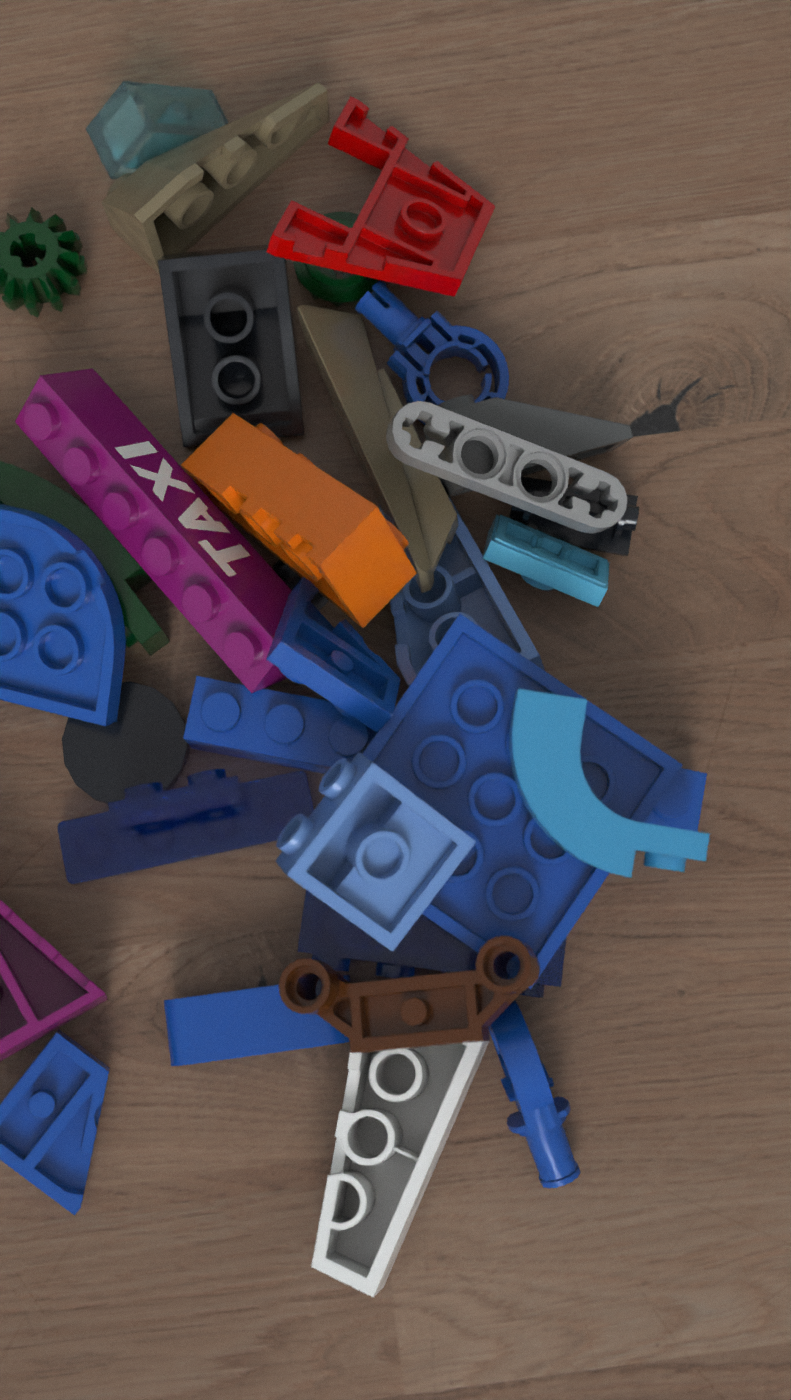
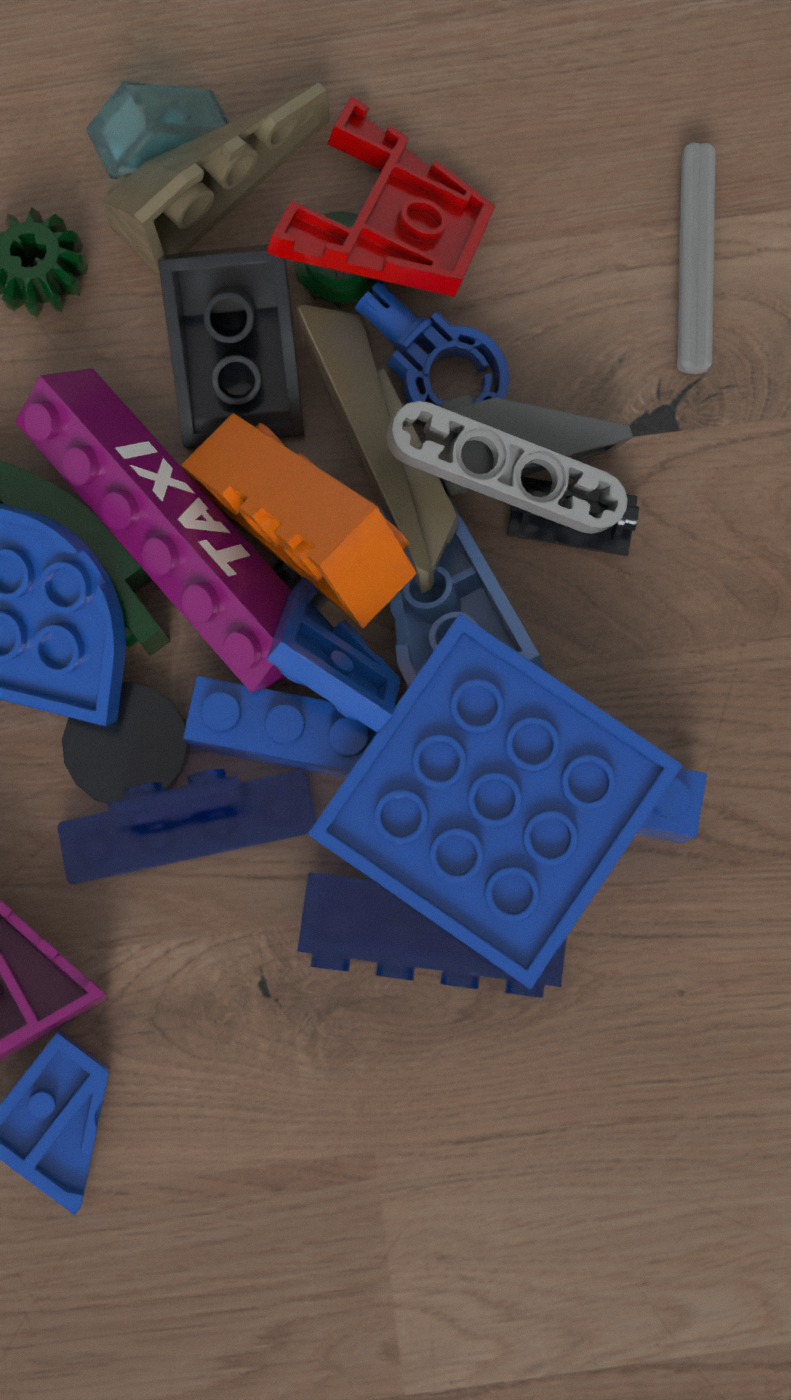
blue beam [164,975,351,1066] -> none
medium blue plate [275,752,476,952] -> none
reddish brown plate [279,936,540,1053] -> none
white wedge [311,1041,489,1297] -> none
medium azure plate [482,514,609,607] -> none
blue pin [489,1000,581,1188] -> none
dark azure arch [509,688,710,878] -> none
none -> light grey axle [677,142,716,374]

